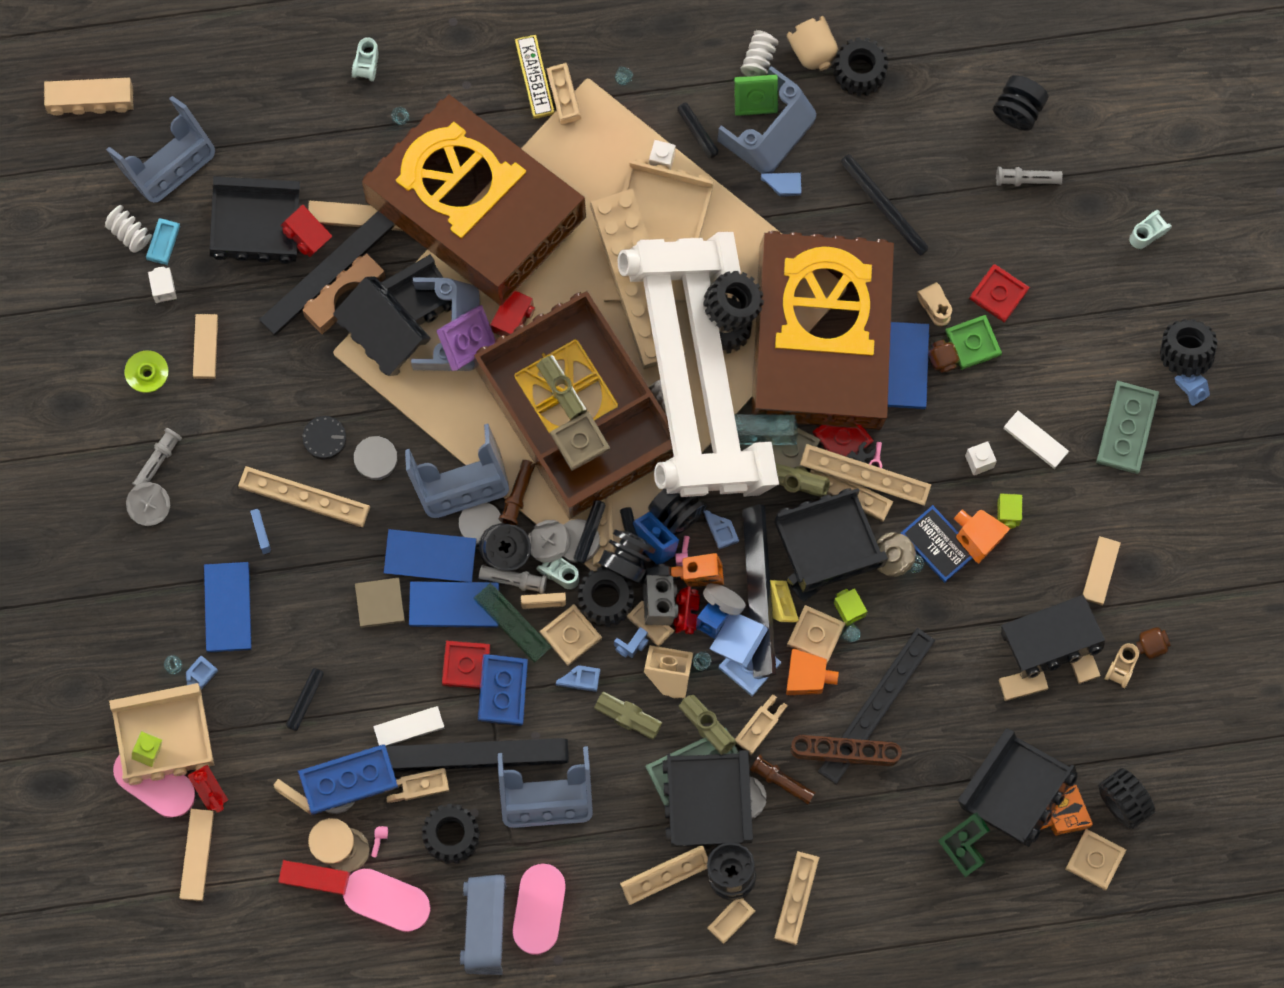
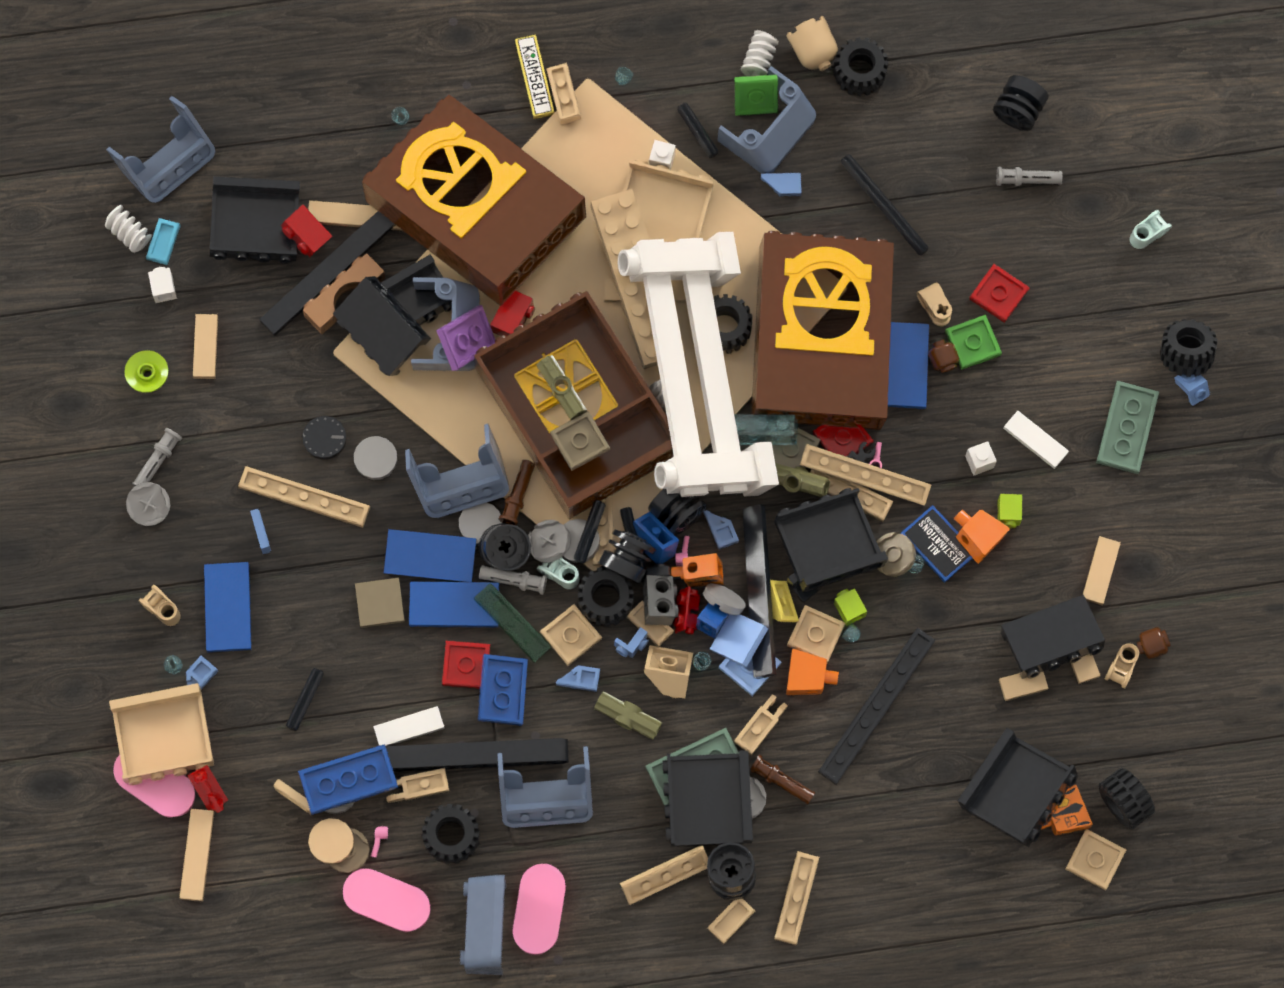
tan brick [44,78,133,115] -> none
lime brick [131,731,162,767] -> none
red tile [278,860,350,895] -> none
light aqua piece [352,38,379,81] -> none
tan tile [521,593,566,609] -> none
olive piece [679,695,736,755] -> none
black tyre [703,271,764,331] -> none
reddish brown beam [790,735,902,766] -> none
dark green brick [938,812,990,877] -> none
none -> tan piece [138,585,181,626]

